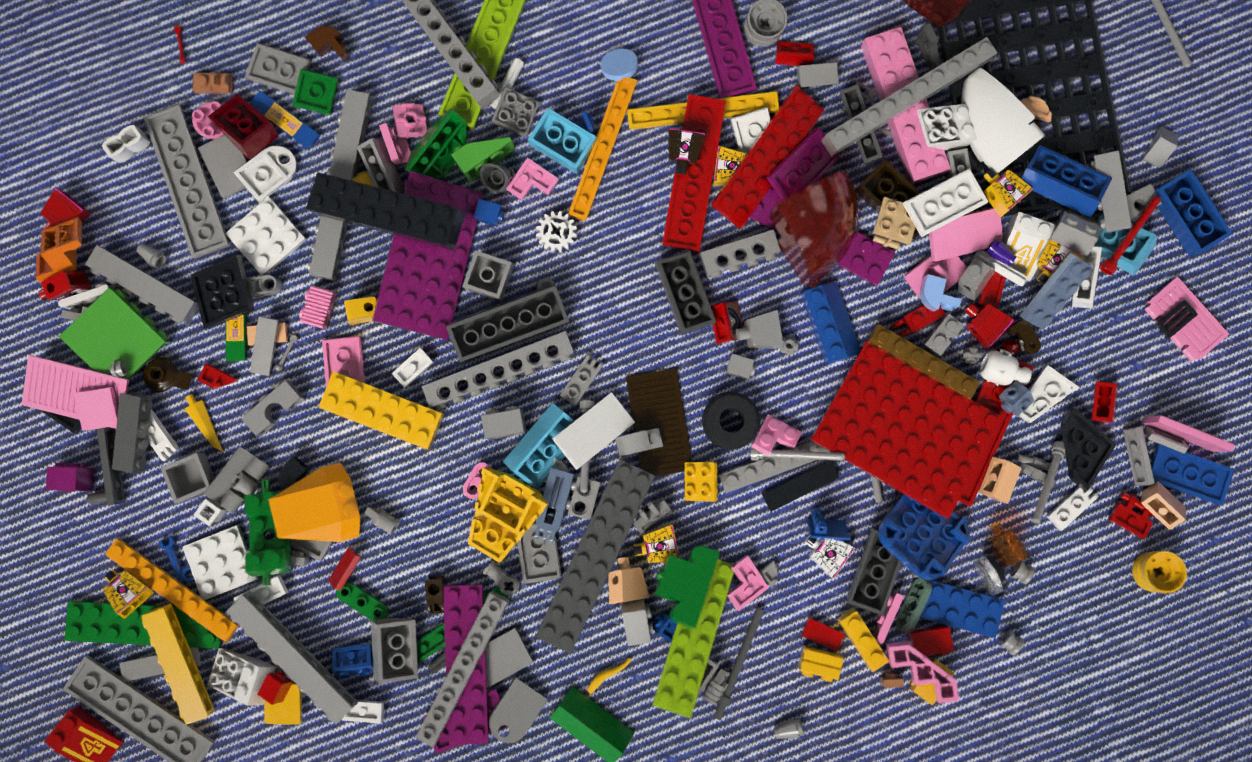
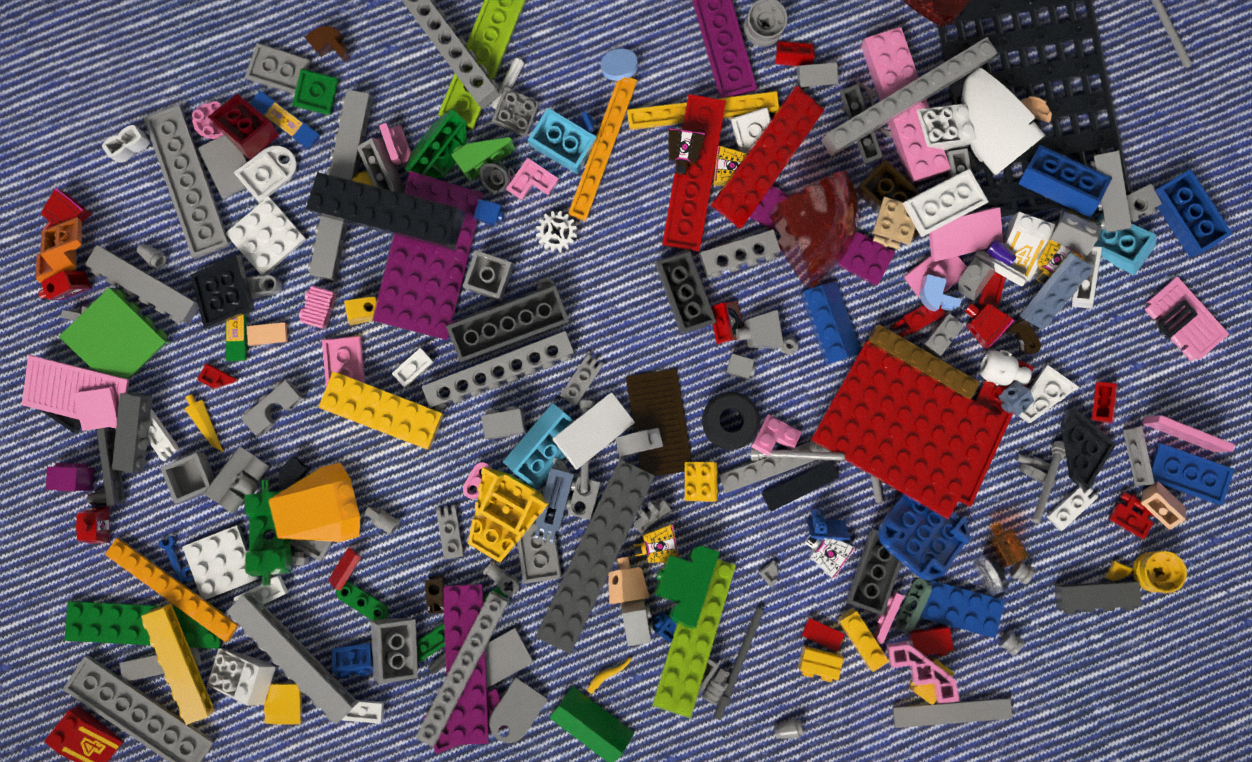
white hinge [58,283,115,309] -> none
yellow torso [103,570,155,619] -> none
light grey plate [110,360,128,379] -> none
dark brown animal [143,357,193,393] -> none
red hinge [174,26,187,63] -> none
nougat plate [193,73,233,94] -> none
white brick [194,498,227,526] -> none
light grey tile [250,316,279,376] -> none
red brick [257,671,293,705] -> none
light grey hinge [275,335,298,371] -> none
bright pink piece [392,103,427,139] -> none
bright pink plate [727,555,769,611] -> none
magenta plate [766,128,840,207] -> none
medium nougat plate [880,673,904,688] -> none
dark grey tile [915,23,942,71] -> none
light grey plate [960,348,982,364] -> none
light nougat brick [979,457,1021,504] -> none
yellow torso [983,168,1033,218] -> none
red plate [1000,340,1019,355] -> none
red piece [1099,196,1161,275] -> none
light grey slope [1142,126,1178,168] -> none
light grey tile [1144,426,1188,454] -> none
none -> red torso [75,506,110,544]
none -> light grey hinge [436,505,464,559]
none -> light grey tile [892,698,1012,728]
none -> dark grey brick [1054,580,1142,614]
none -> yellow tile [1106,561,1133,581]

